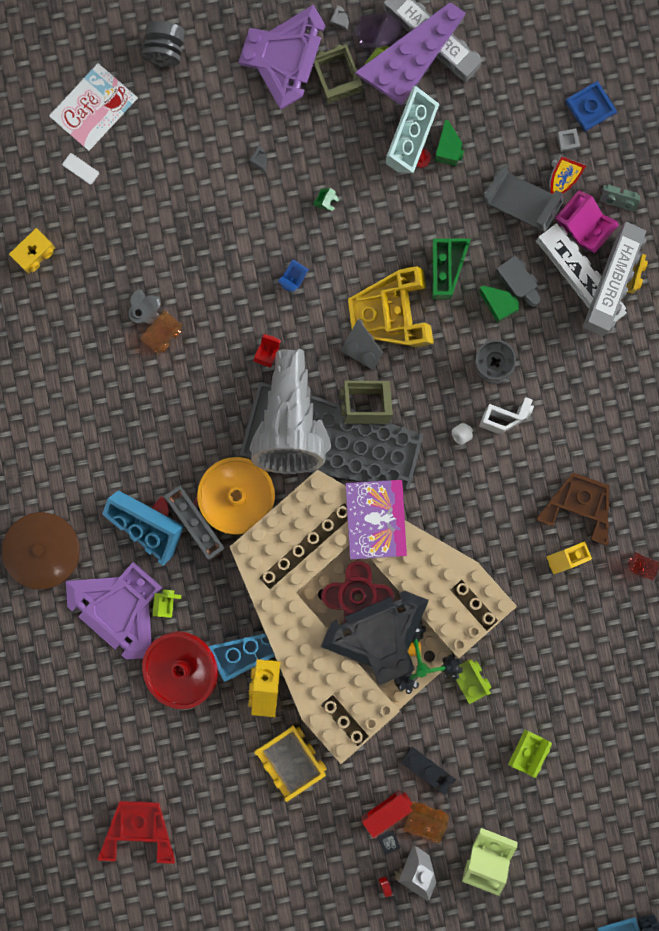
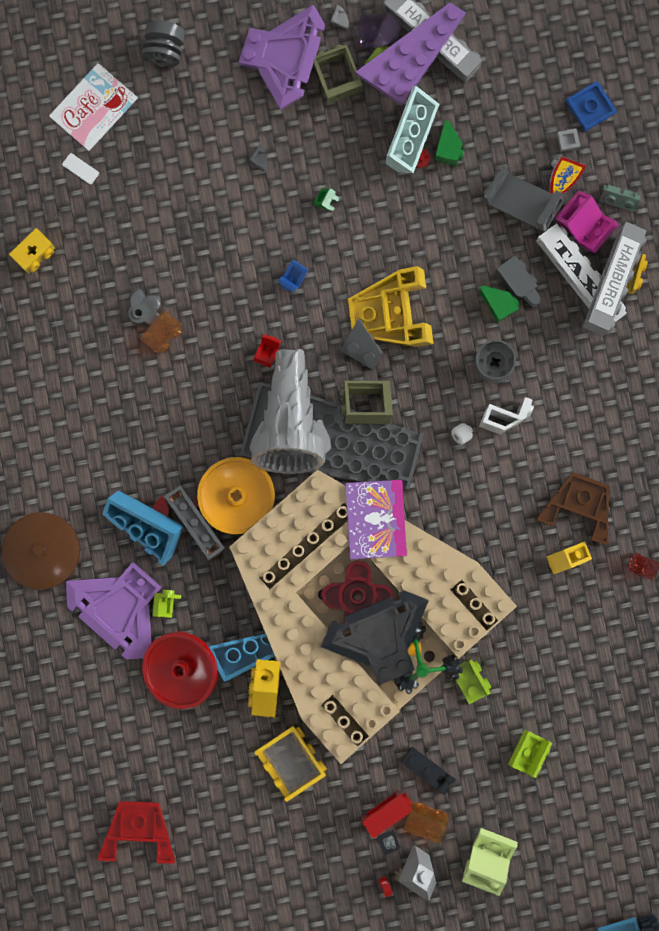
green wedge [431,238,471,300] -> none

